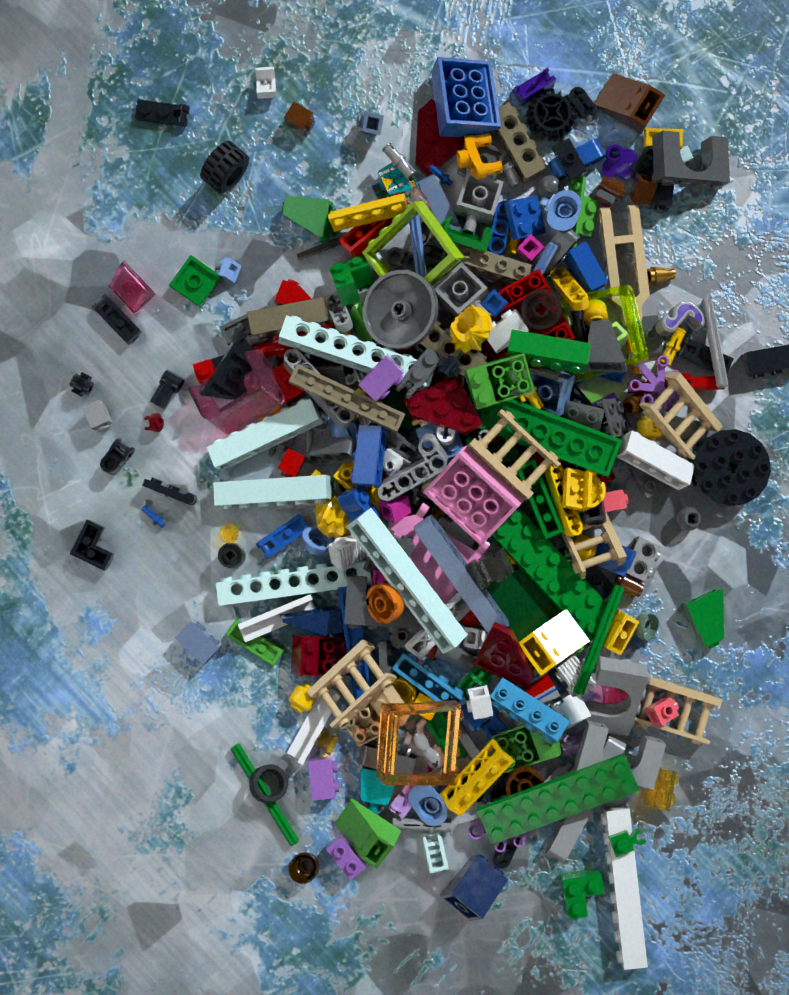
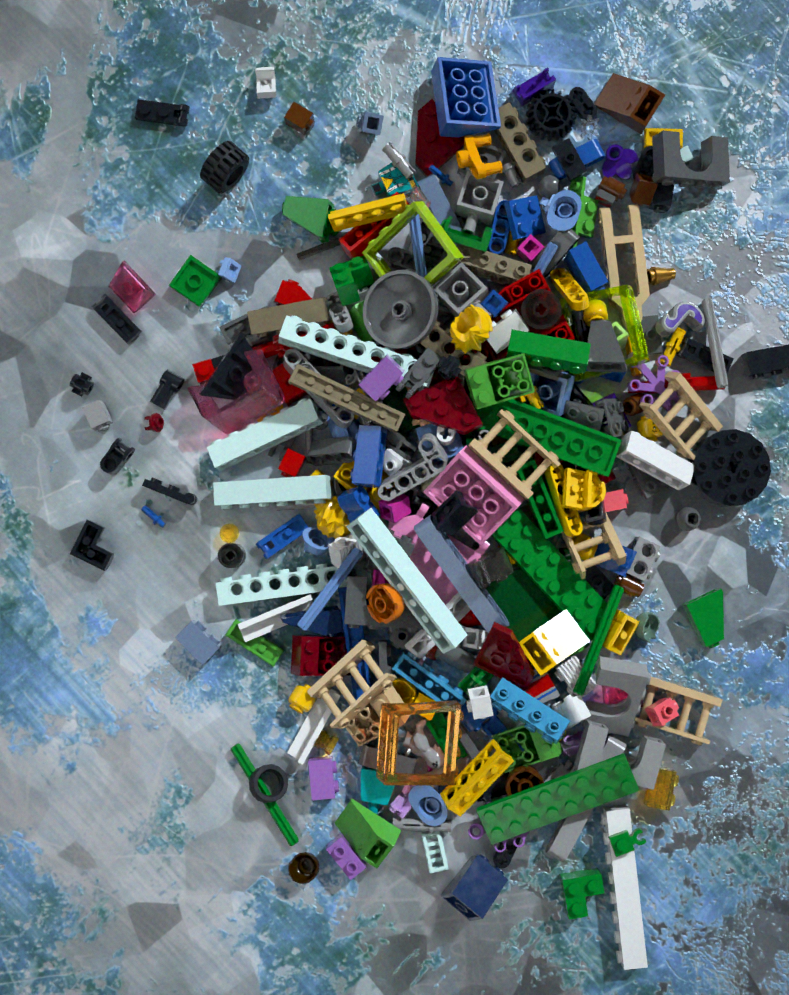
none -> medium blue axle [297,548,363,631]
none -> black panel [431,490,478,535]

